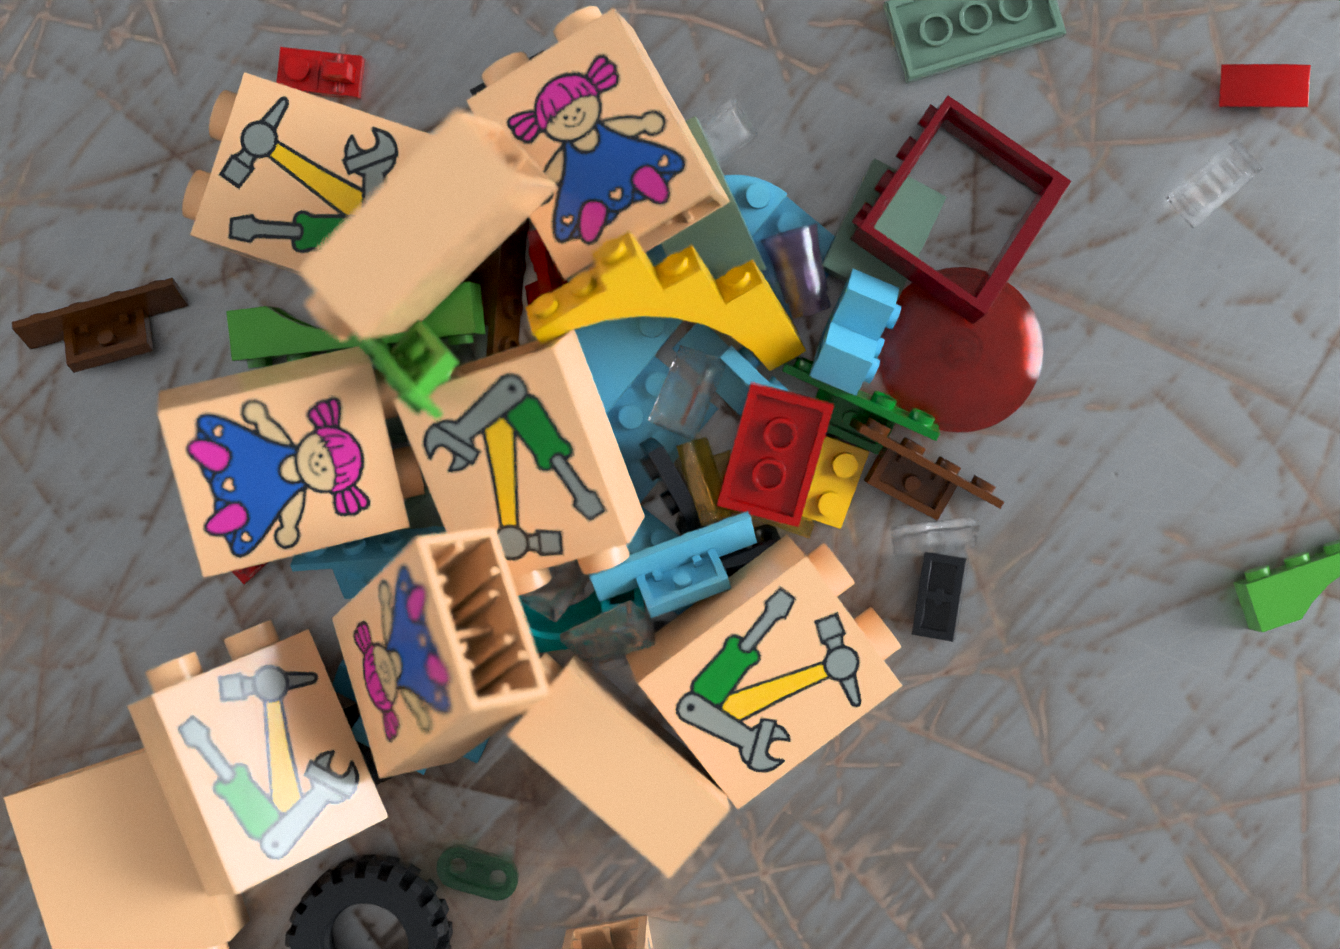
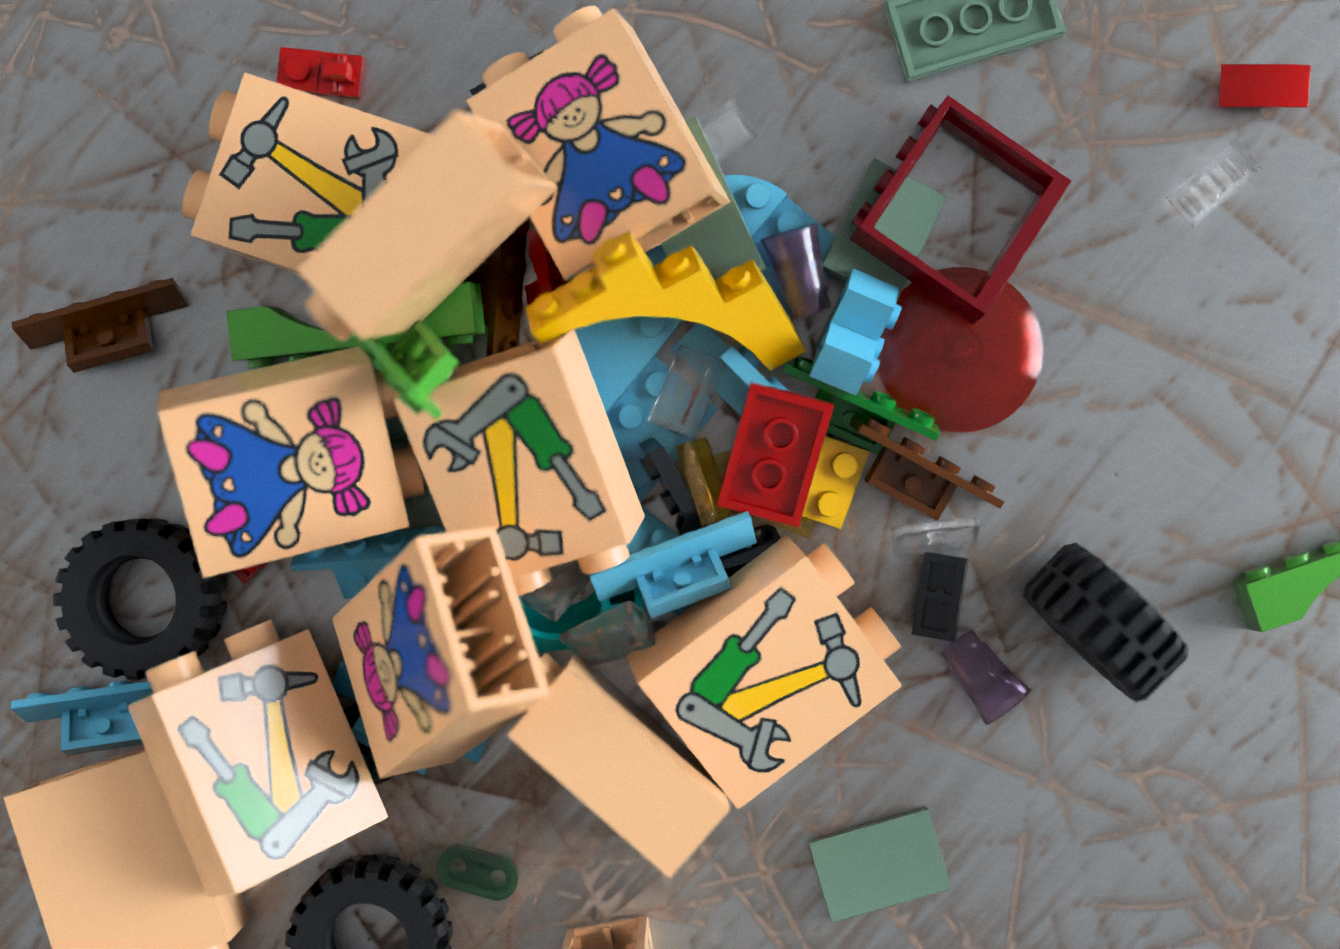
none -> medium azure bracket [11,681,154,756]
none -> black tyre [53,518,227,680]
none -> sand green tile [808,807,951,923]
none -> clear purple plant [940,629,1032,725]
none -> black tyre [1023,543,1188,702]

